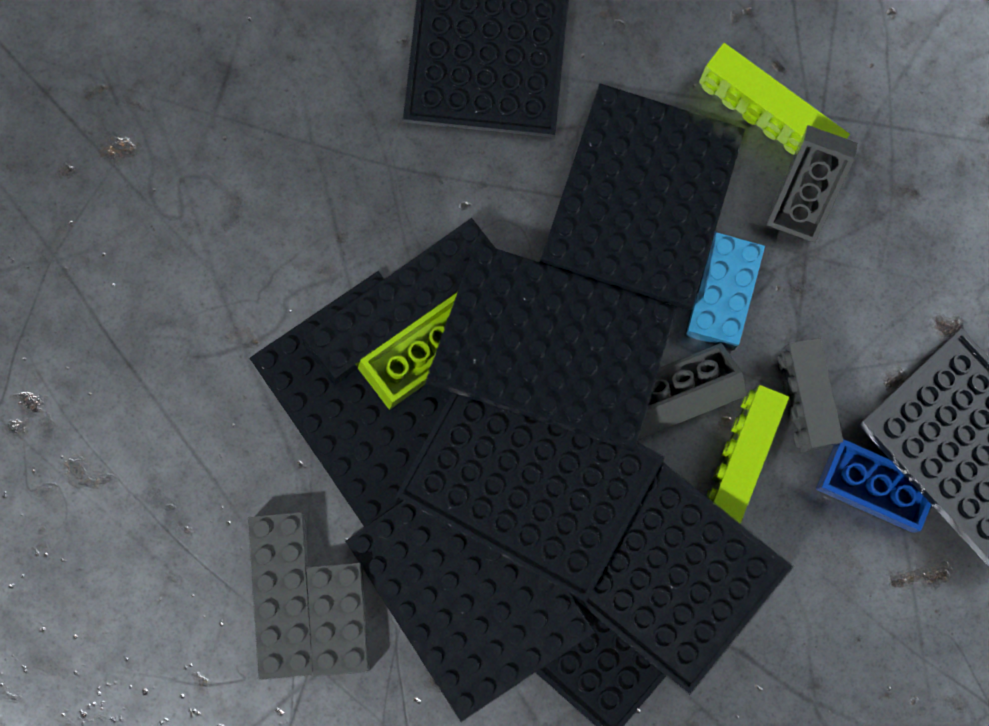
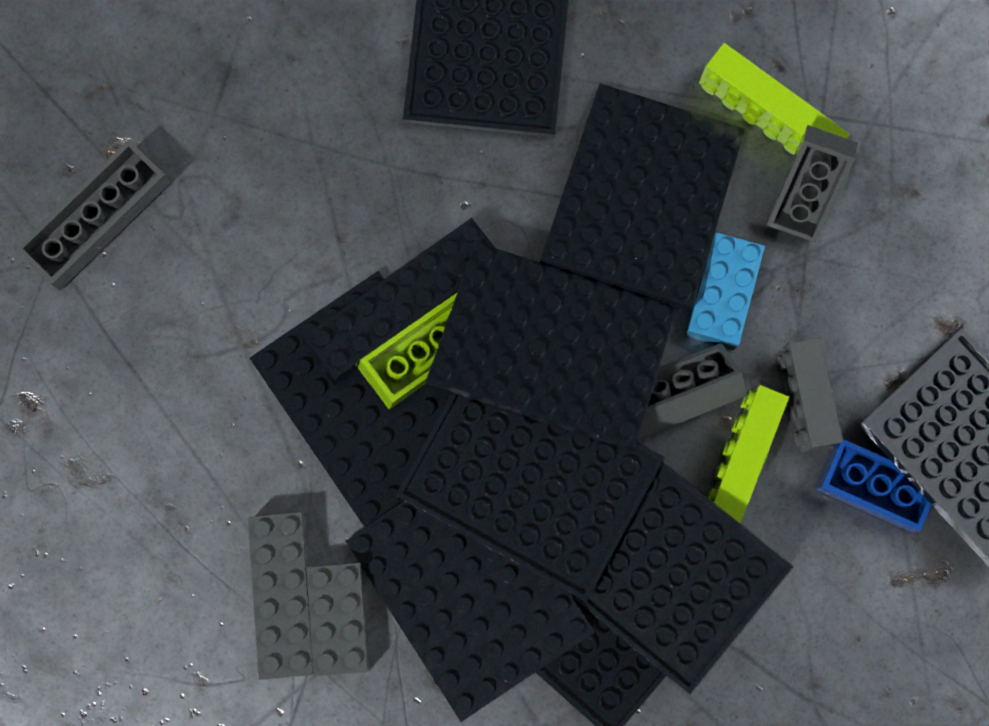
none -> dark grey brick [15,139,171,290]

